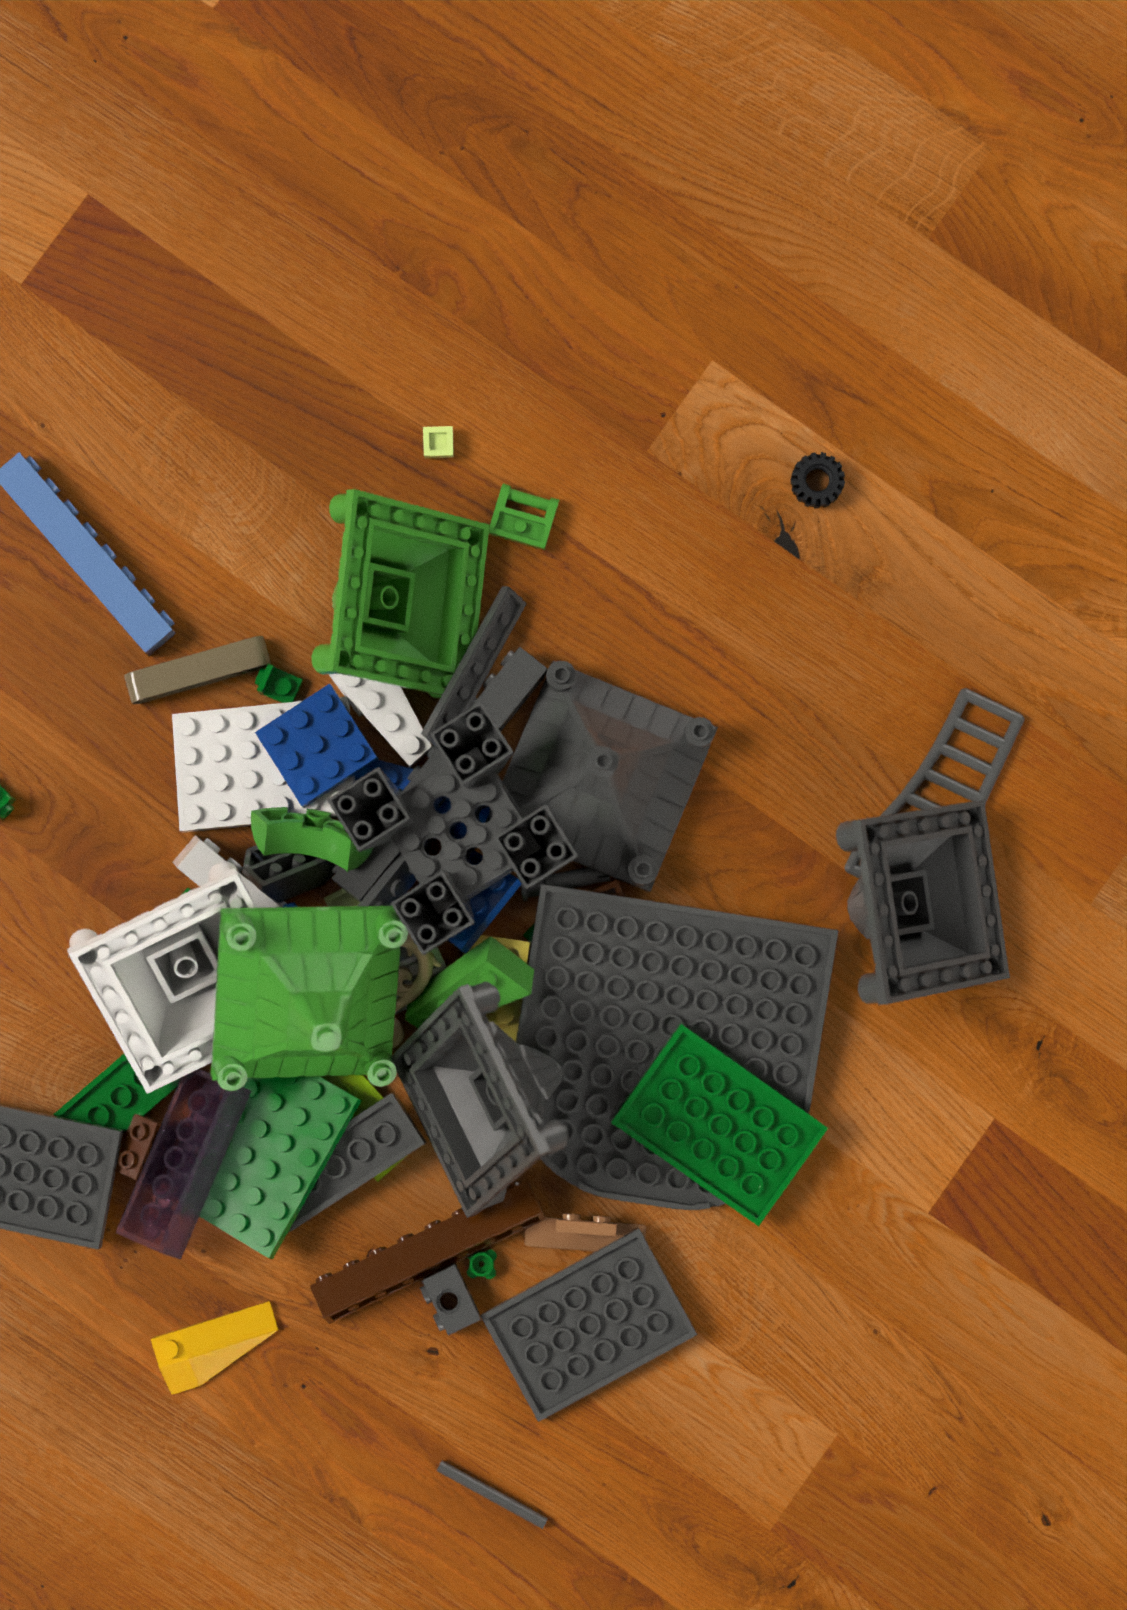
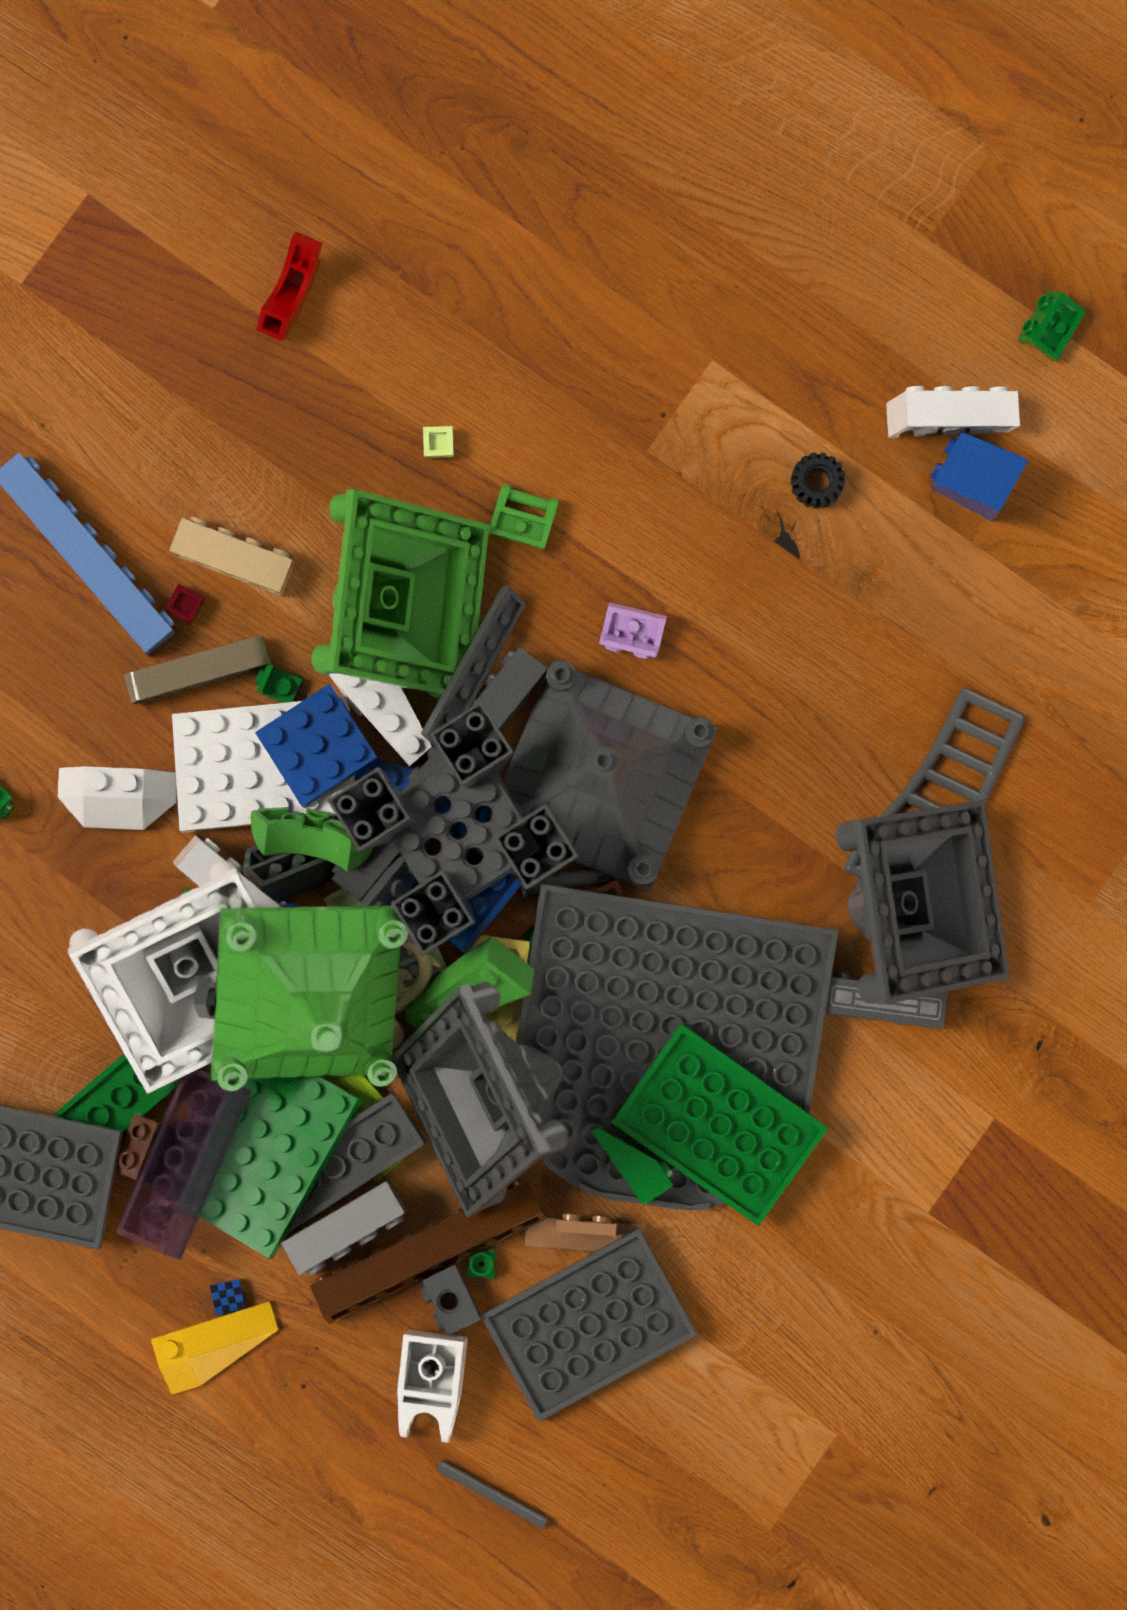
none -> white wedge [58,766,177,830]
none -> dark red plate [164,584,205,625]
none -> tan brick [169,517,295,597]
none -> dark grey bracket [193,975,216,1019]
none -> tile [210,1279,246,1315]
none -> red arch [256,231,323,342]
none -> light grey brick [281,1180,407,1276]
none -> white brick [397,1329,468,1443]
none -> green slope [591,1124,674,1206]
none -> lavender bracket [599,602,667,659]
none -> dark grey brick [825,972,948,1029]
none -> white wedge [886,386,1020,438]
none -> blue slope [929,432,1028,522]
none -> green bracket [1018,291,1086,361]

